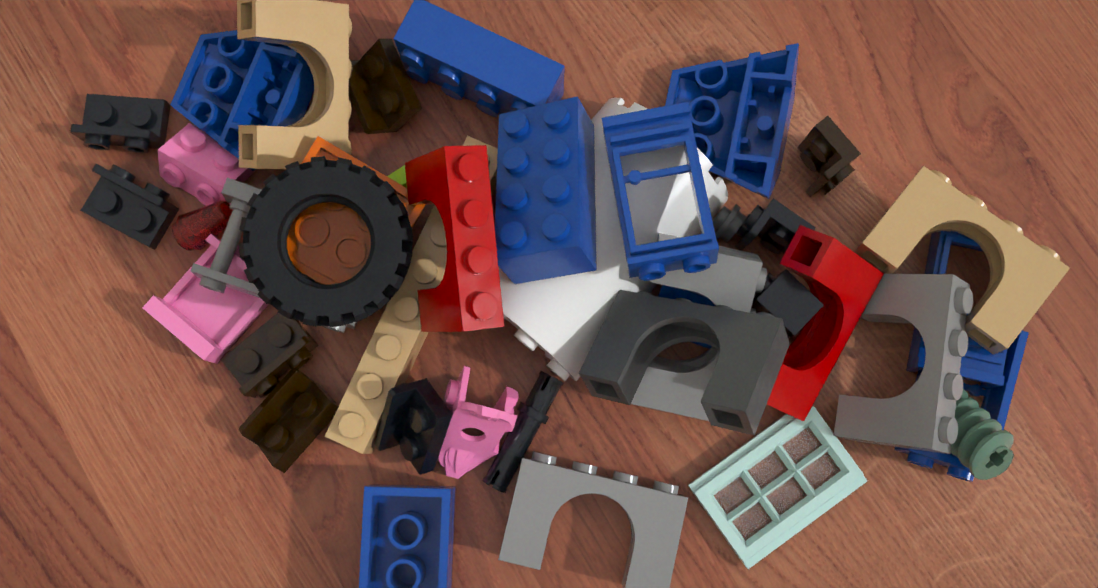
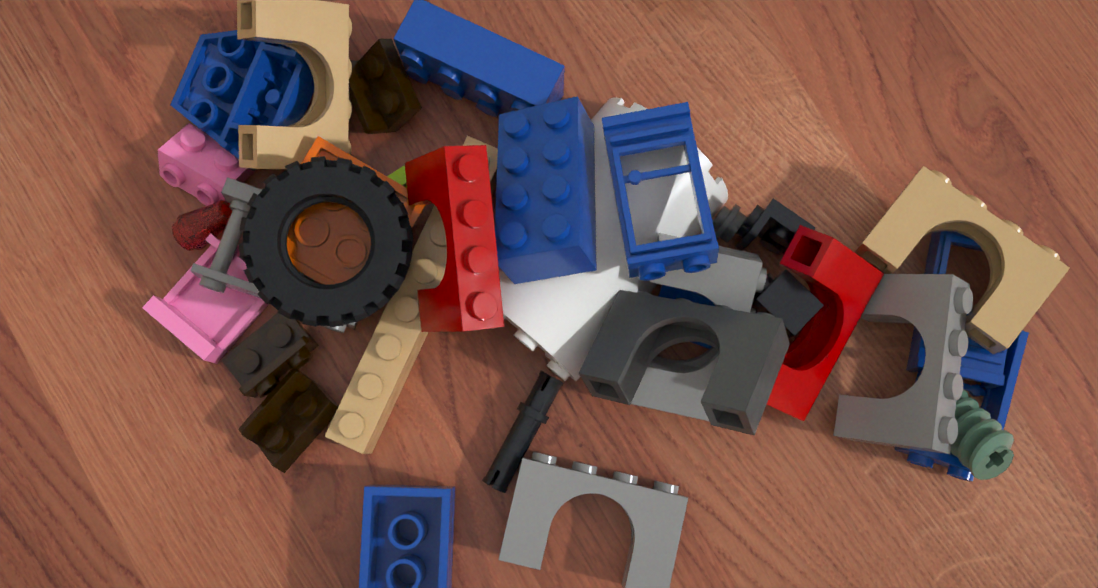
black bracket [70,94,171,153] -> none
black bracket [80,164,179,250] -> none
black bracket [374,378,453,475] -> none
bright pink piece [438,366,519,479] -> none
blue wedge [665,43,799,199] -> none
light aqua piece [688,406,867,569] -> none
dark brown bracket [798,116,861,197] -> none

